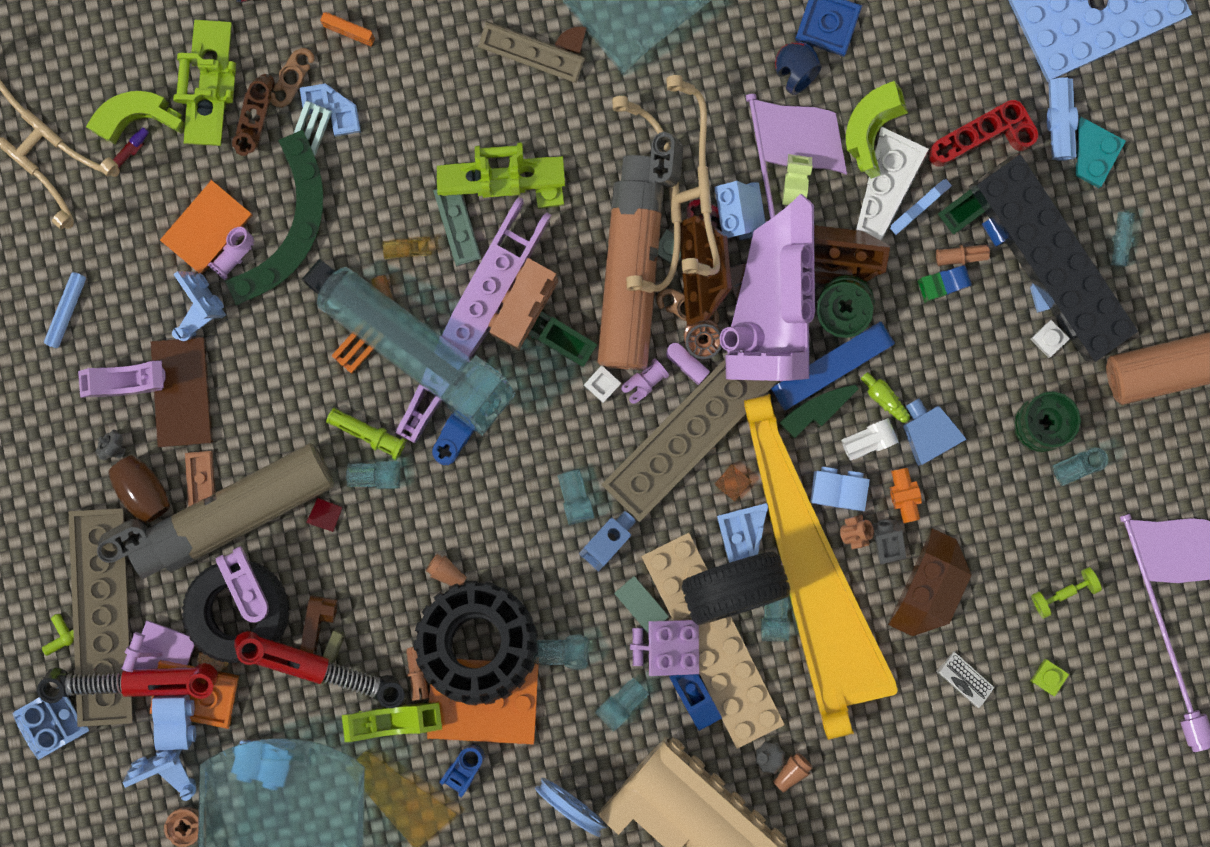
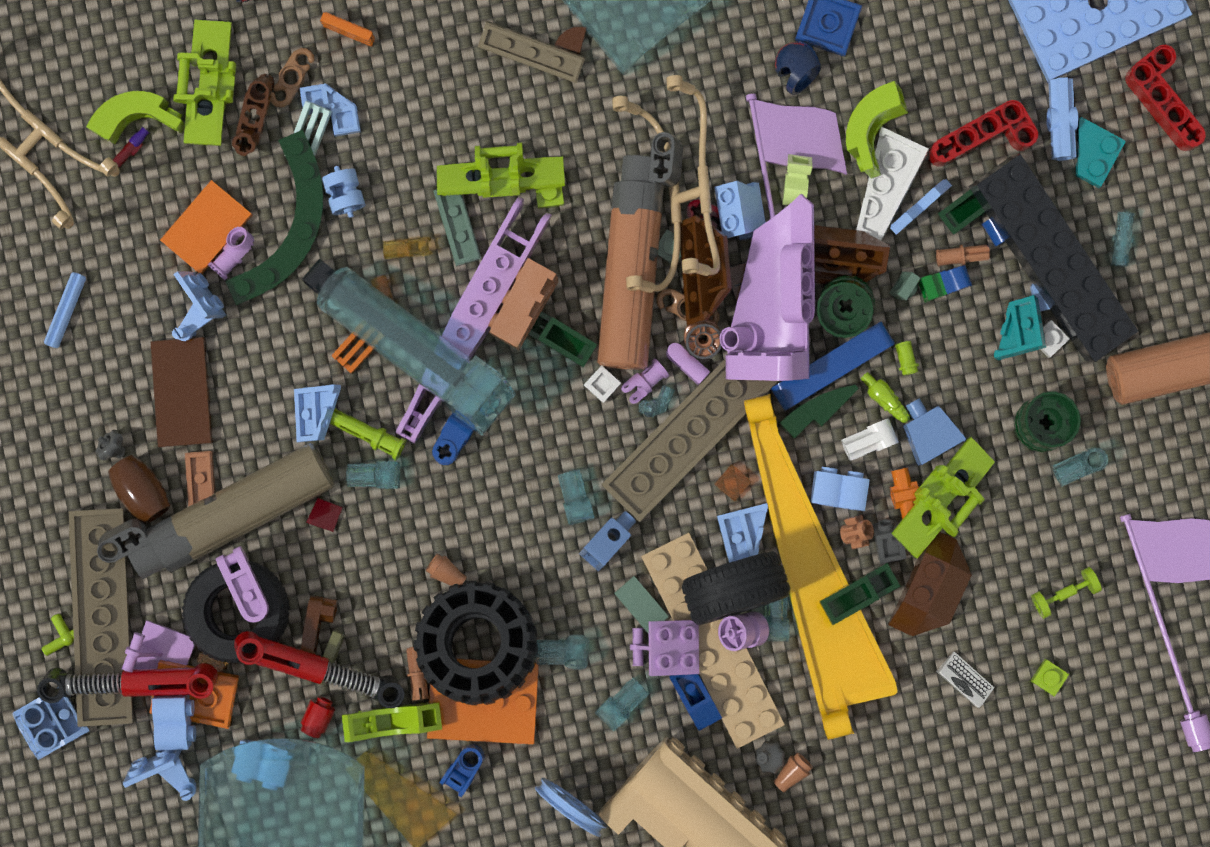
lavender arch [78,361,165,398] -> none
nougat wheel [164,807,205,847] -> none
none -> light blue wing [294,385,341,442]
none -> red brick [300,696,336,738]
none -> light blue wheel [322,166,366,218]
none -> clear light blue arm [639,385,675,417]
none -> lavender wheel [718,611,769,651]
none -> dark green slope [819,563,901,625]
none -> sand green plate [889,272,920,300]
none -> lime piece [891,437,995,559]
none -> lime pin [895,341,919,376]
none -> teal wing [994,295,1046,361]
none -> red beam [1125,45,1206,151]

